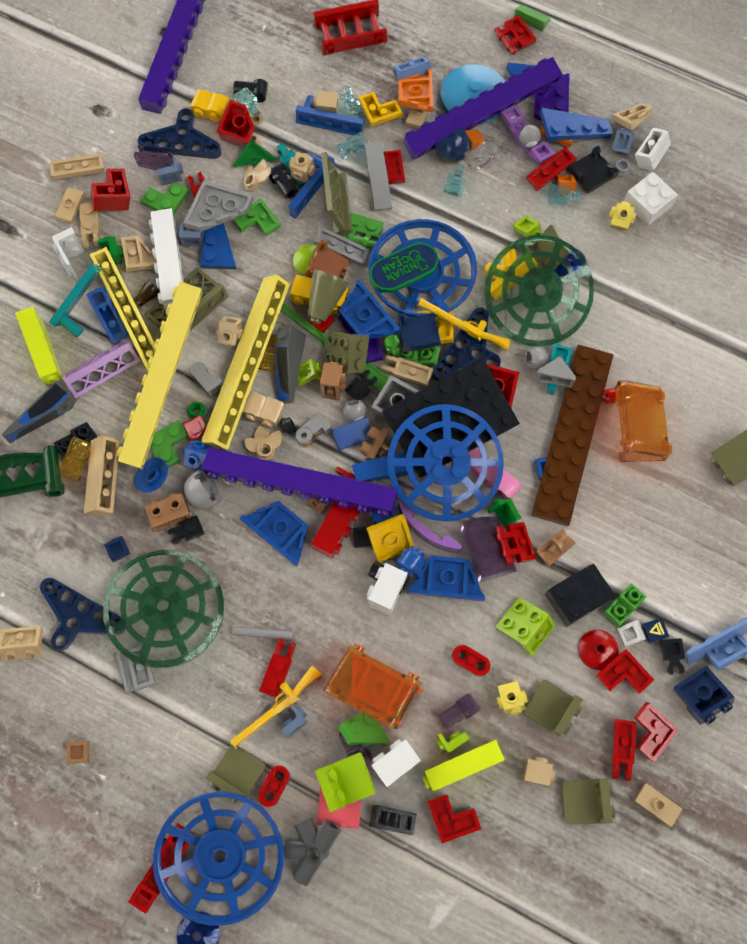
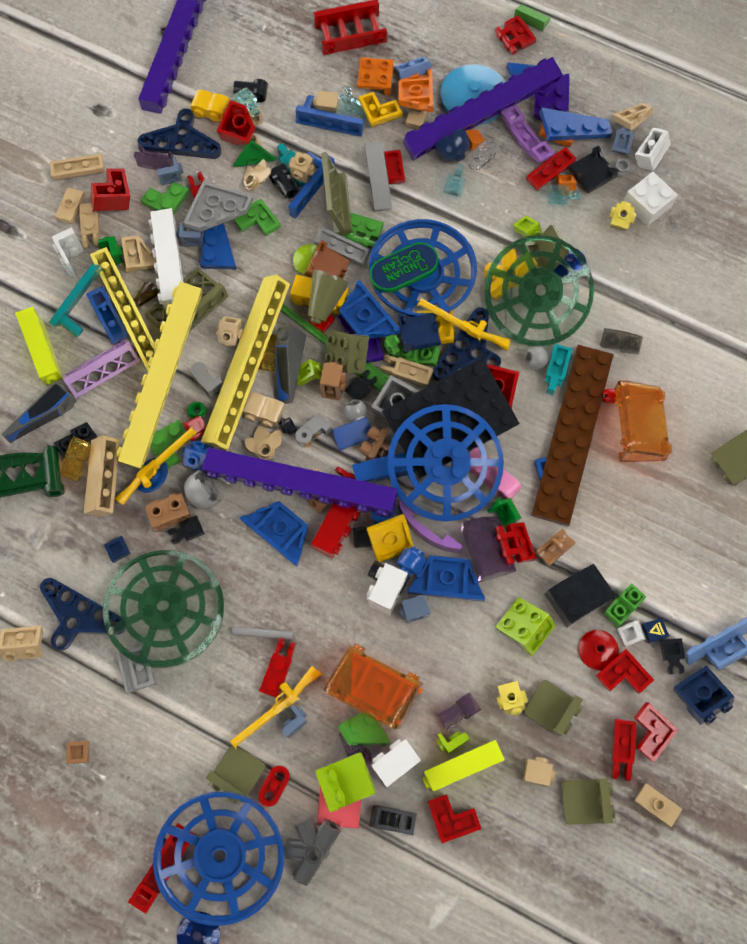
clear light blue plate [337,132,368,159] -> none
red plate [452,645,491,677] -> none
light grey piece [519,124,541,148] -> none
light grey slope [535,356,576,388] -> none
none -> yellow piece [114,427,197,505]
none -> orange piece [357,57,394,95]
none -> sand blue brick [399,595,430,623]
none -> clear smoke slope [600,328,643,355]

